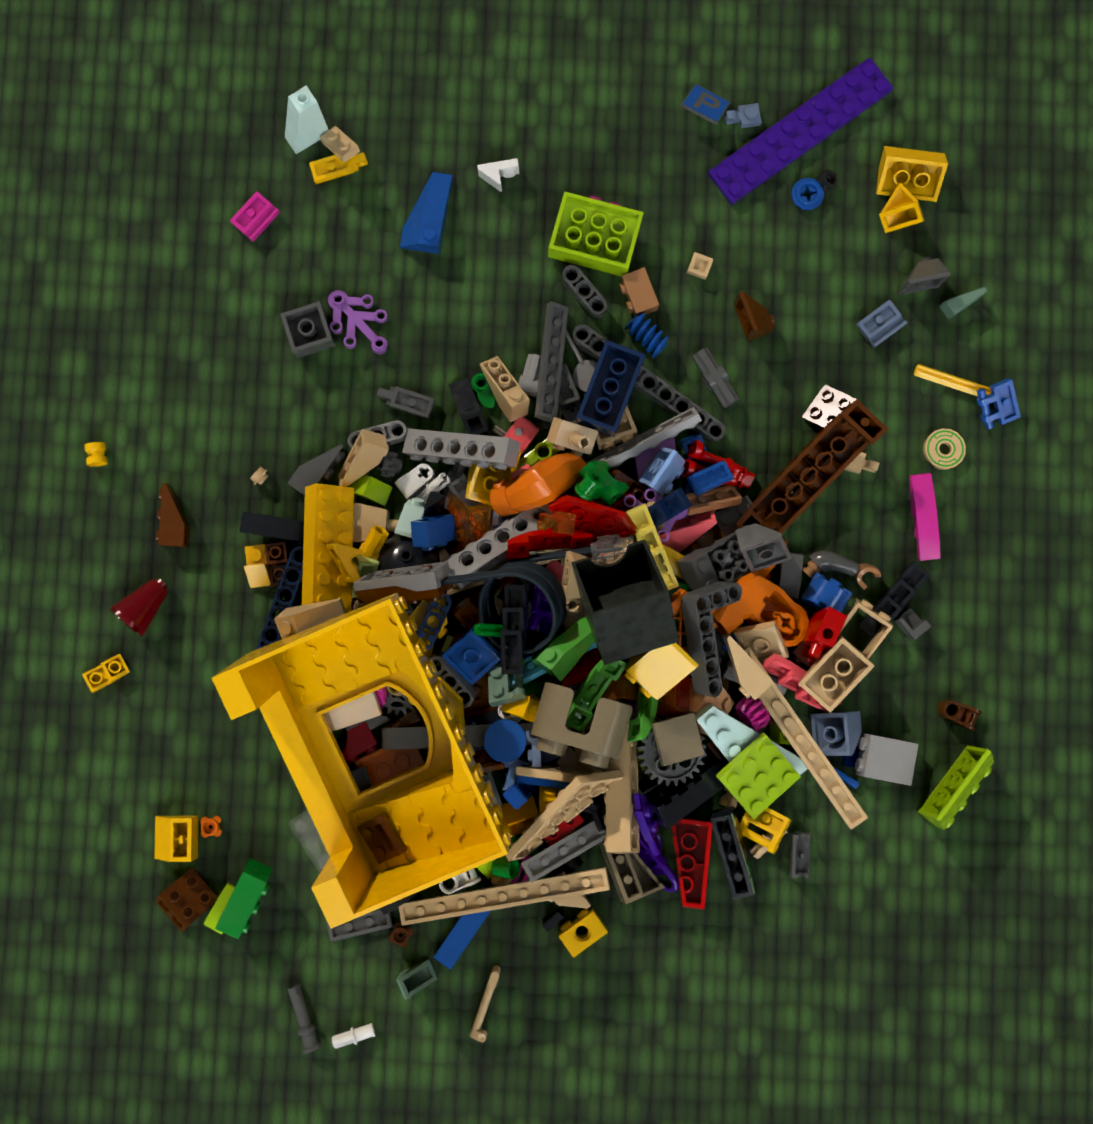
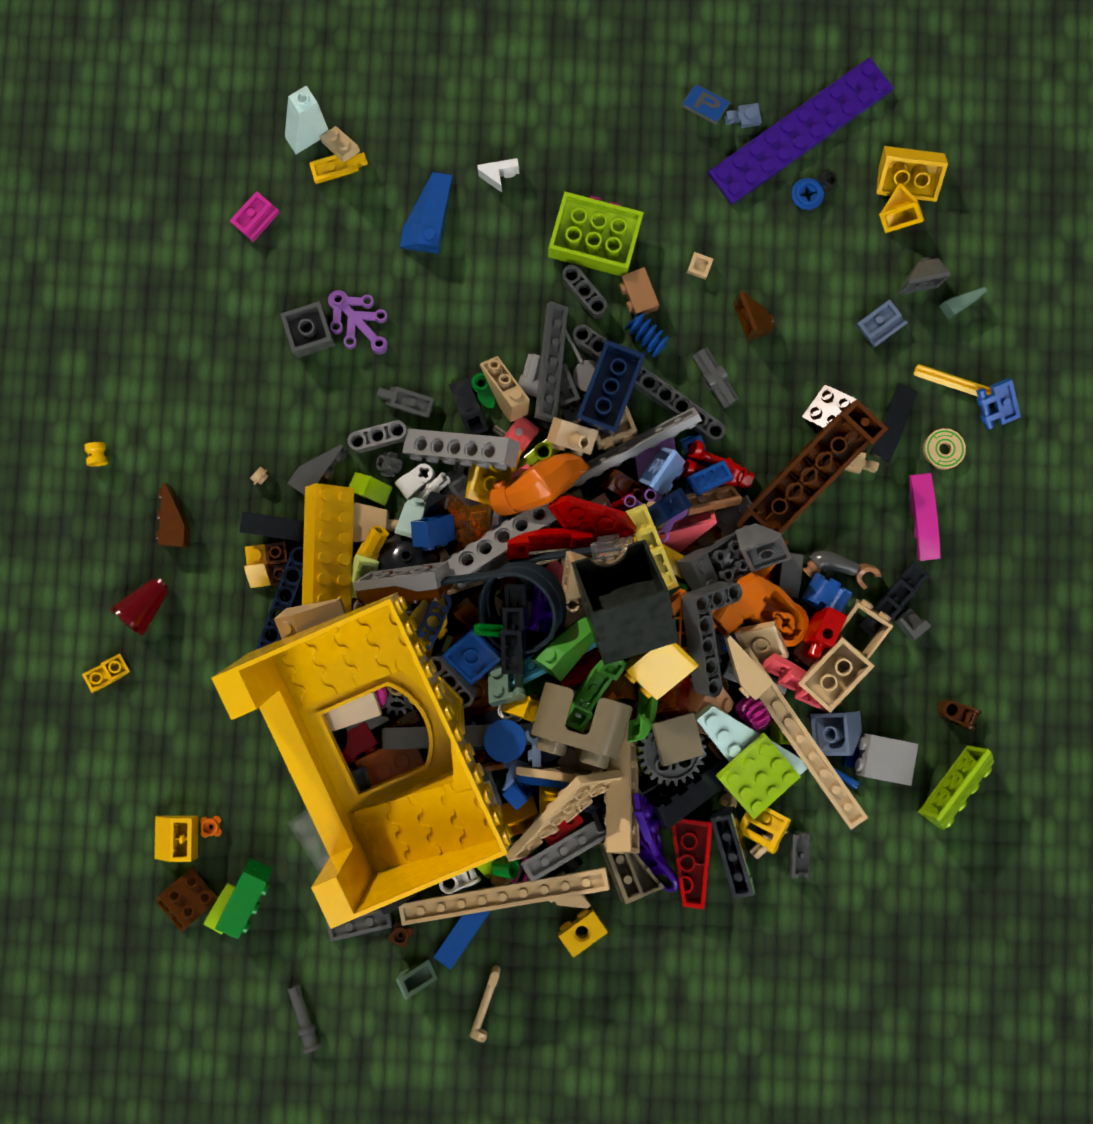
yellow slope [326,543,363,583] -> none
white axle [332,1023,376,1049] -> none
tan slope [338,429,389,487] -> none
reddish brown plate [357,812,408,864] -> none
clear orange plate [537,511,576,535] -> none
black tile [543,908,564,932] -> none
green piece [575,460,630,505] -> none
none -> black slope [869,383,918,463]

